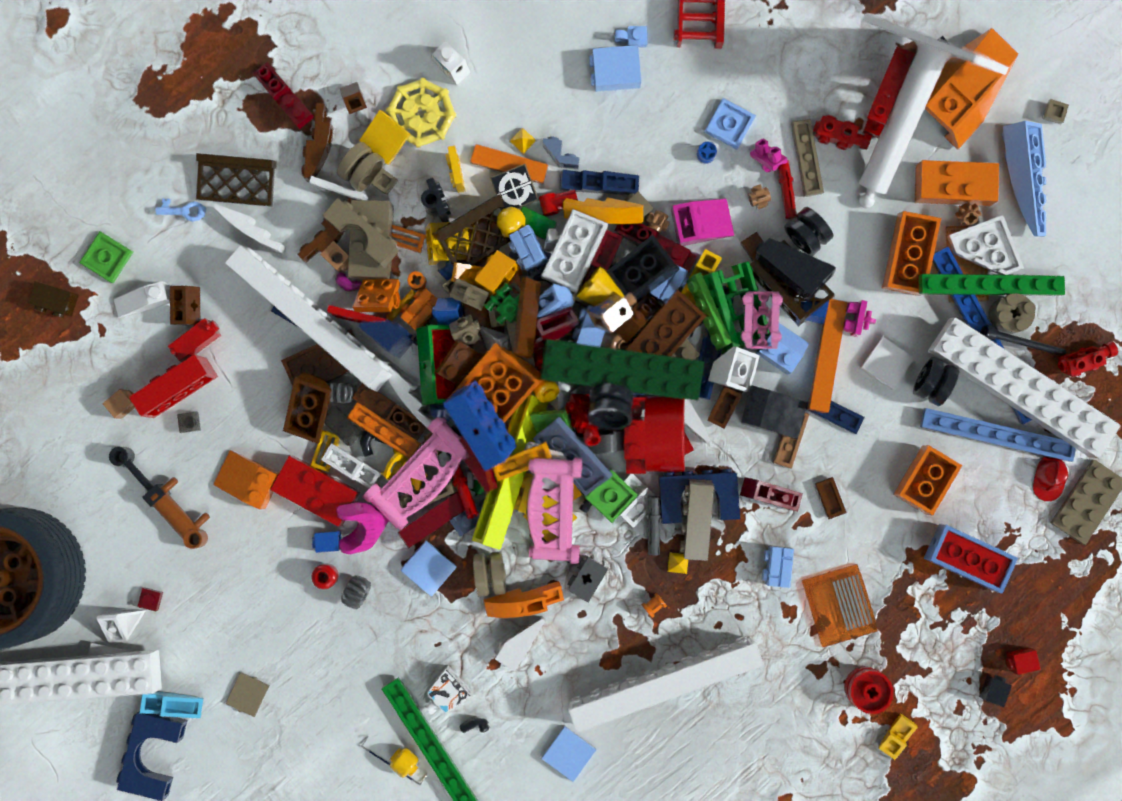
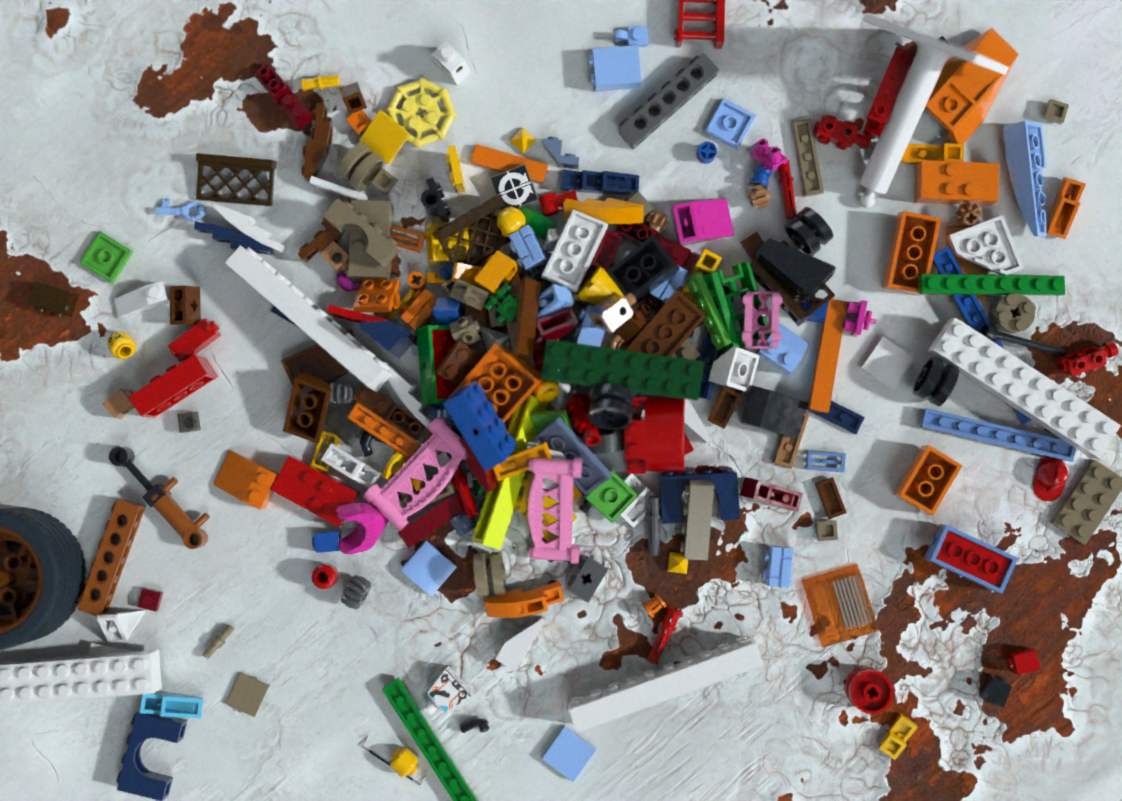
none -> dark orange brick [77,499,146,616]
none -> yellow head [107,331,136,359]
none -> dark blue slope [194,221,273,255]
none -> dark tan bar [203,625,234,659]
none -> yellow axle [301,75,340,91]
none -> orange plate [346,110,372,135]
none -> light orange hand [426,272,447,284]
none -> dark grey brick [619,53,719,150]
none -> red pin [646,605,683,665]
none -> blue wheel [749,167,772,188]
none -> medium blue tile [805,450,846,473]
none -> dark tan plate [816,520,838,541]
none -> light orange slope [900,143,964,165]
none -> orange slope [1046,177,1086,239]

